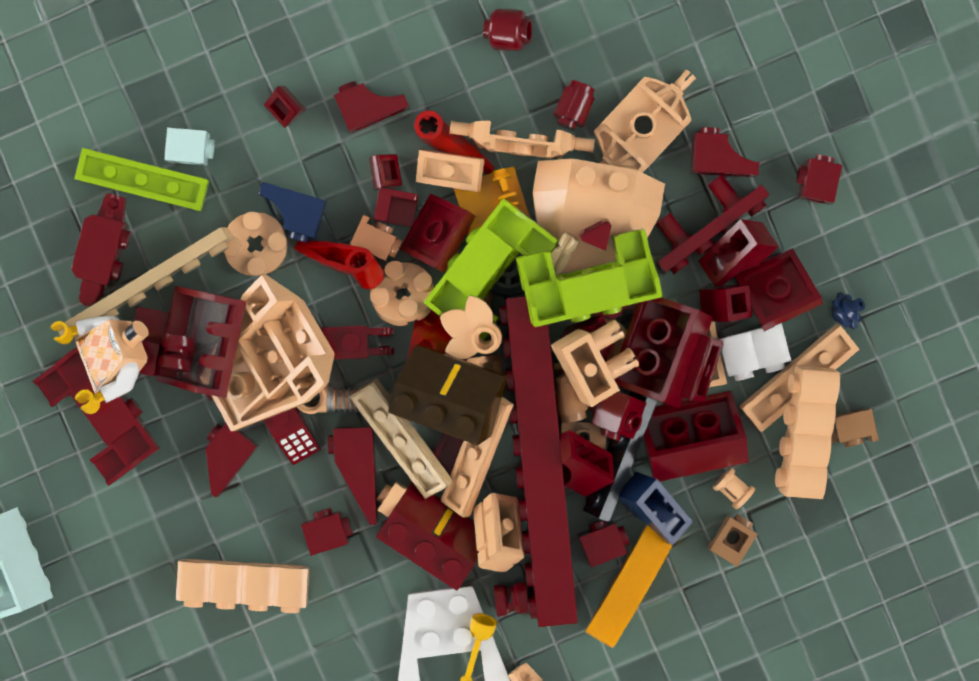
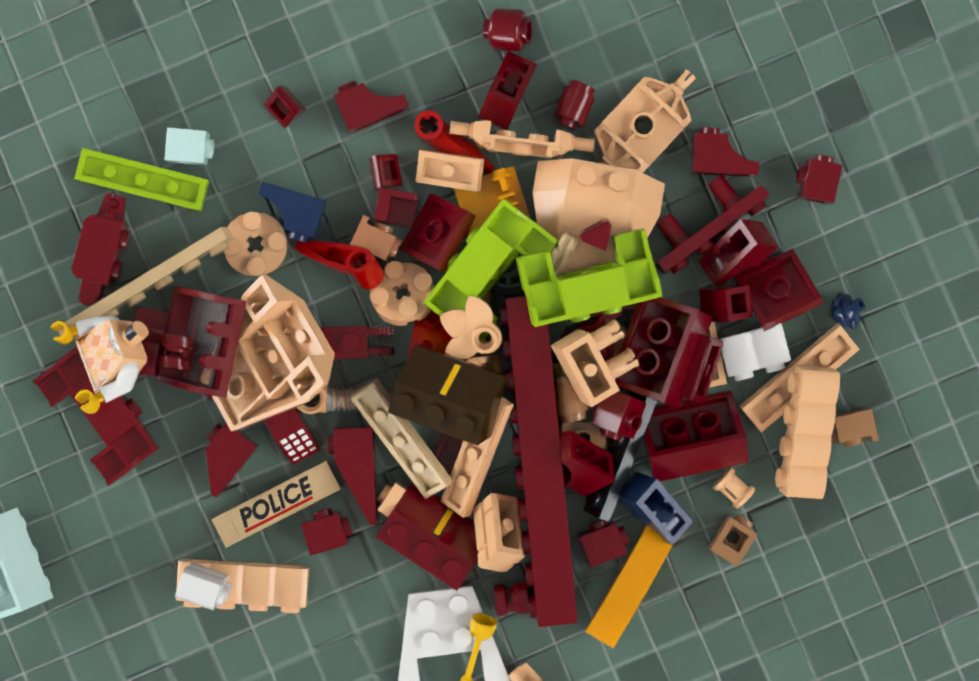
none -> white brick [175,562,233,611]
none -> tan tile [211,460,342,548]
none -> dark red arch [478,51,537,130]

